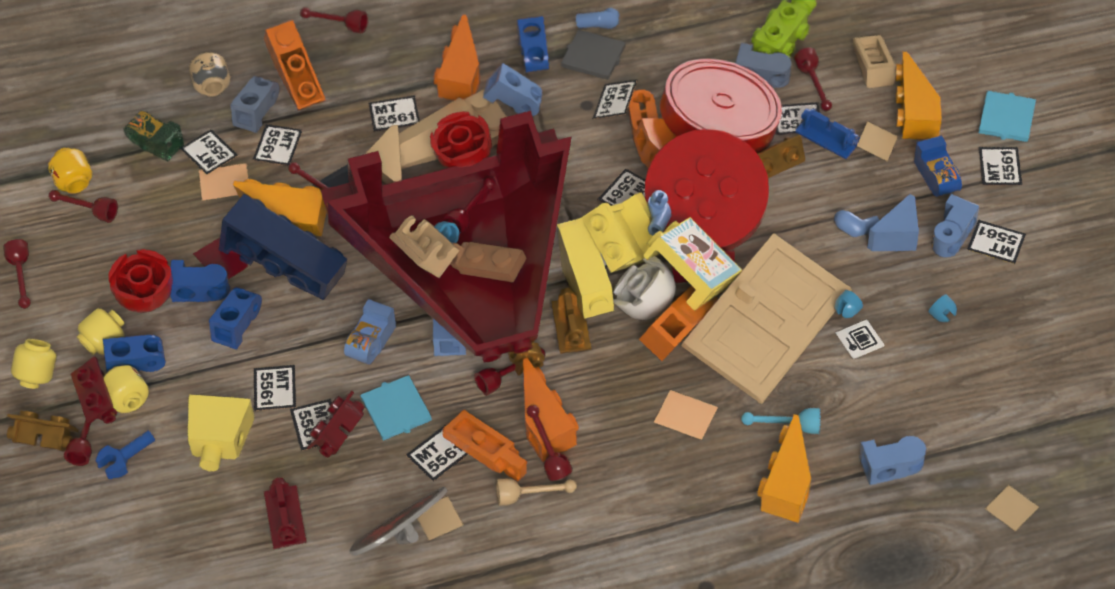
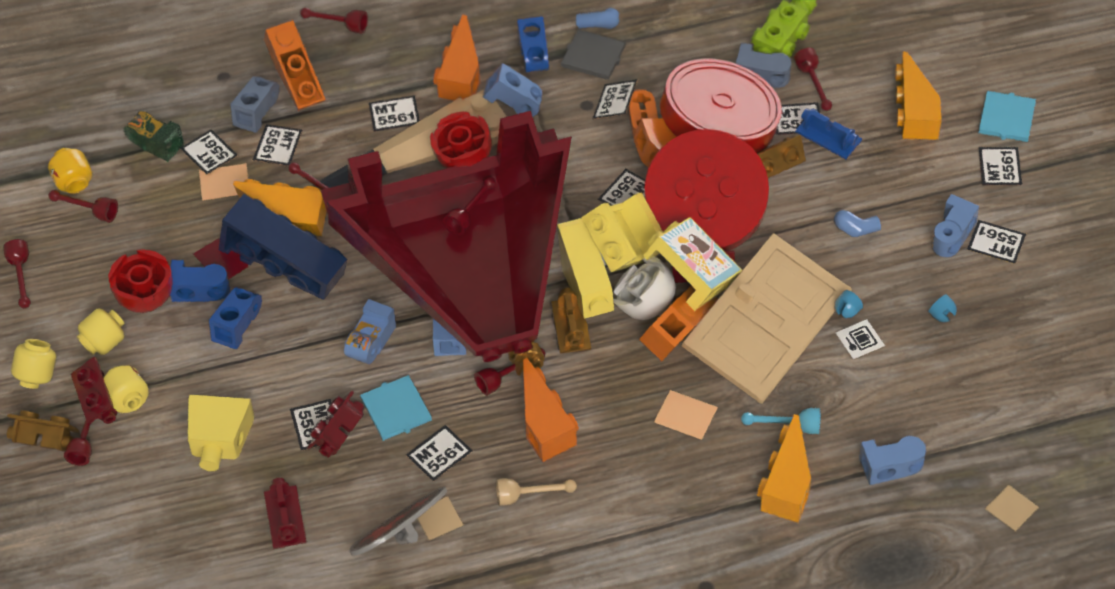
blue bar [95,431,155,479] -> none
blue leg [103,335,166,373] -> none
tan head [189,52,230,96] -> none
sticker [254,365,296,411] -> none
tan slope [366,125,402,184] -> none
tan hinge [389,216,460,278] -> none
dark azure hinge [434,221,459,243] -> none
orange hinge [443,410,528,481] -> none
medium nougat hinge [450,242,527,282] -> none
dark red hinge [526,405,573,481] -> none
medium blue arm [648,190,671,236] -> none
tan slope [853,35,896,88] -> none
tan sticker [857,121,898,161] -> none
medium blue slope [867,194,919,251] -> none
blue leg [914,135,962,197] -> none

